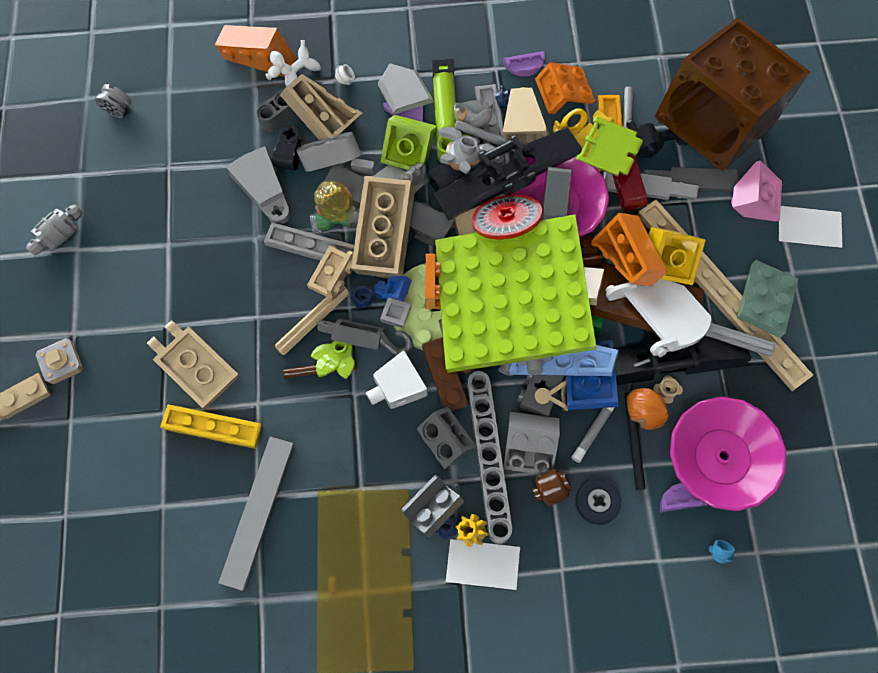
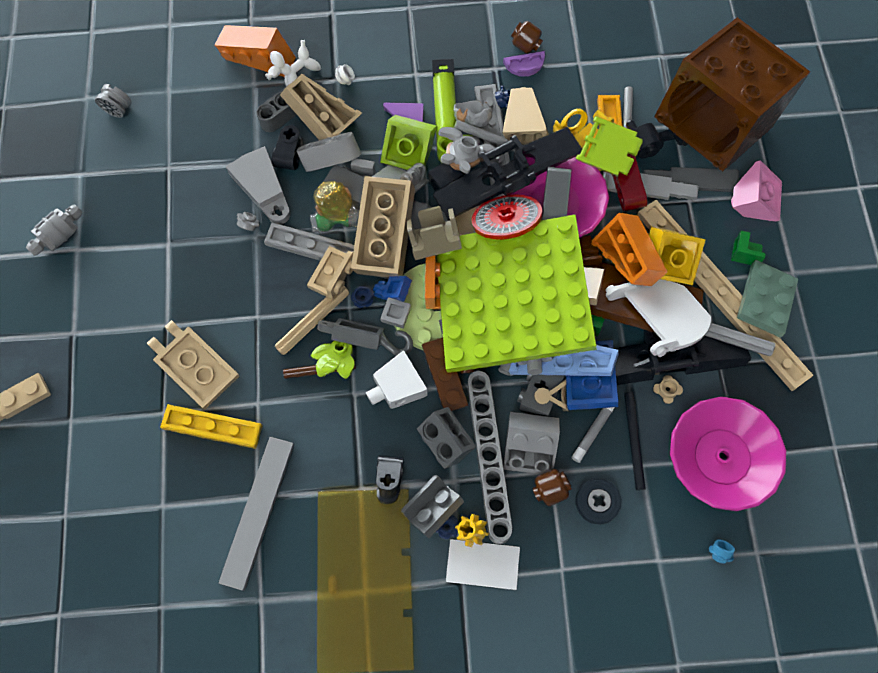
piece [35,338,83,385] -> none
light grey tile [378,63,434,115] -> none
orange bracket [535,62,595,114] -> none
orange hair [626,388,669,430] -> none
medium lavender tile [660,483,707,513] -> none
white sticker [779,206,842,248] -> none
none -> light grey plate [237,212,259,231]
none -> black piece [376,455,404,504]
none -> dark tan panel [406,206,462,260]
none -> reddish brown head [511,21,543,54]
none -> green panel [731,231,766,265]

